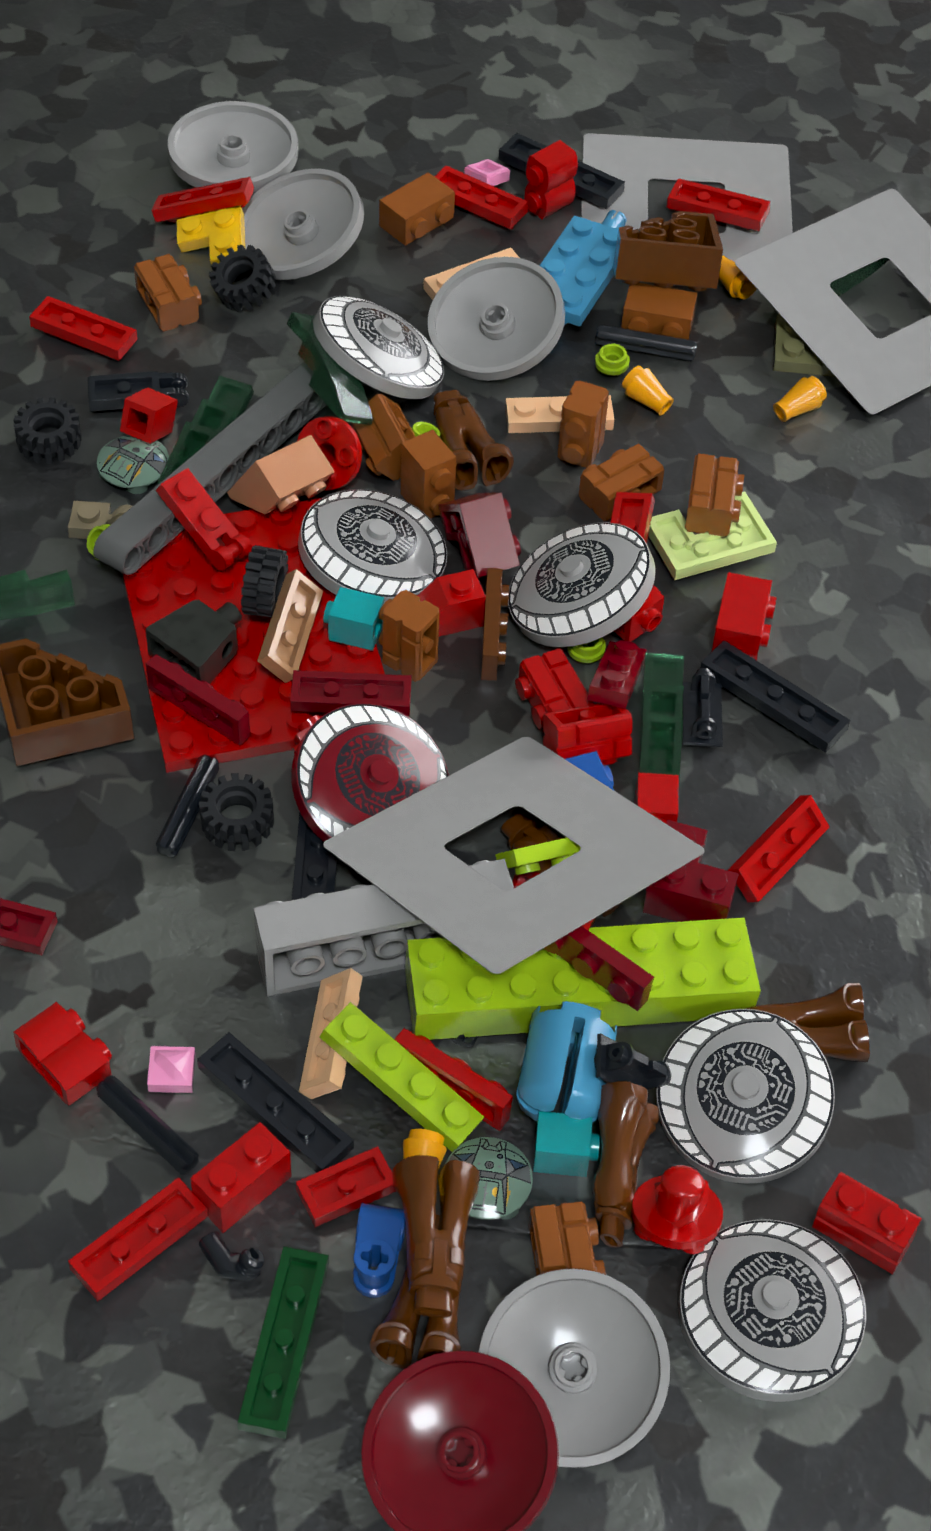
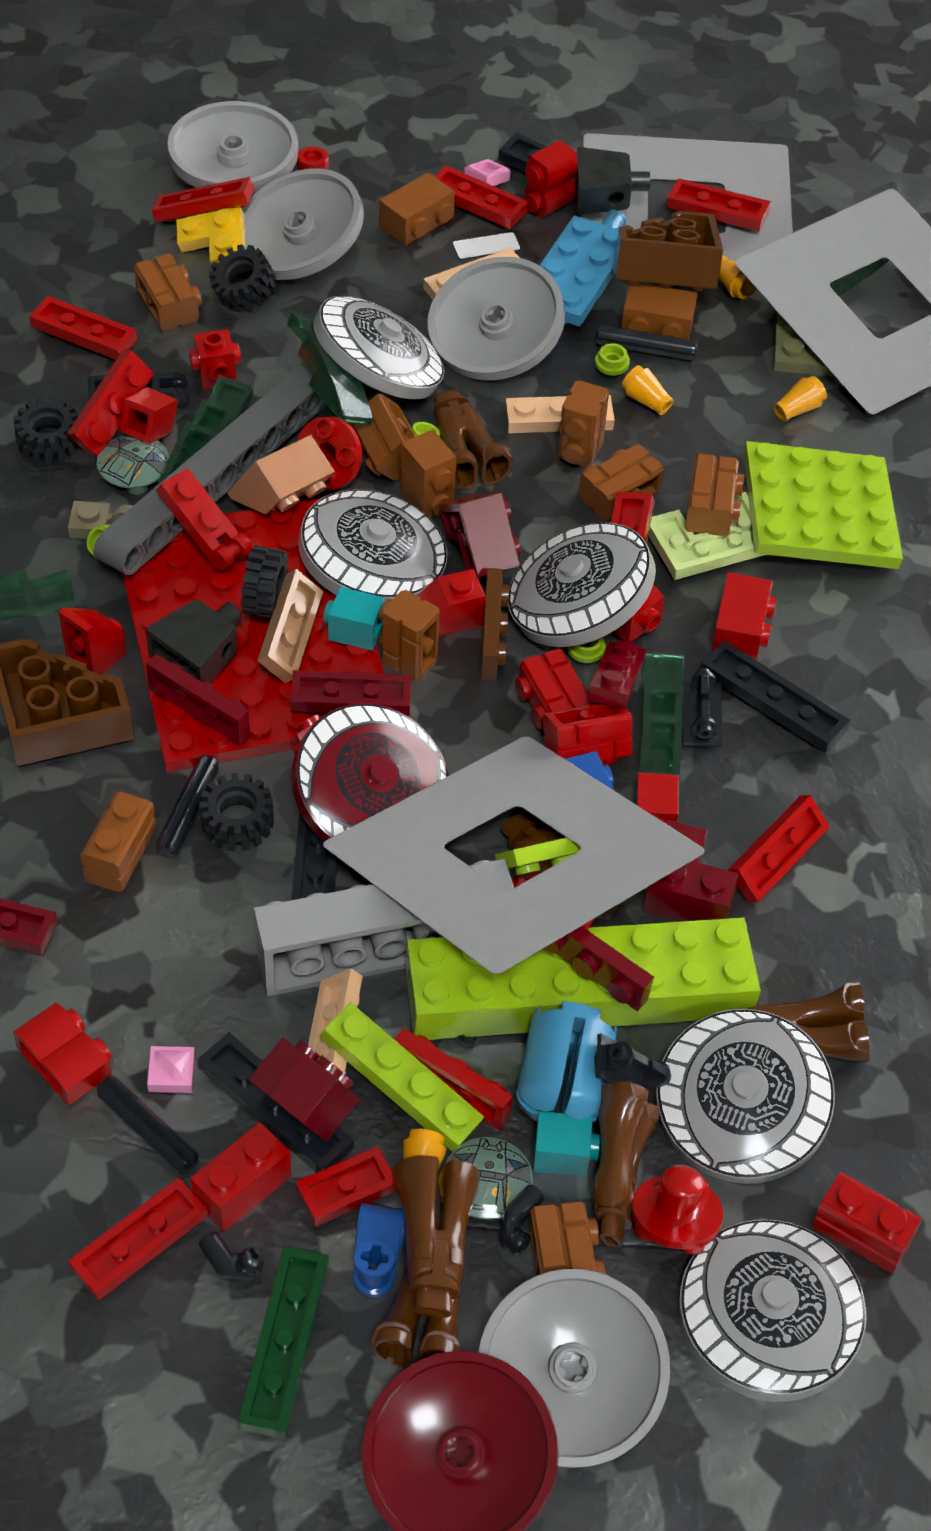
none -> red slope [58,607,127,675]
none -> red plate [67,350,154,457]
none -> dark orange brick [80,791,157,892]
none -> red brick [189,329,241,389]
none -> dark red brick [249,1037,360,1142]
none -> red tile [297,146,329,170]
none -> white sticker [453,232,520,259]
none -> black arm [498,1184,544,1255]
none -> pearl dark grey torso [575,147,650,214]
none -> lime plate [743,441,903,569]

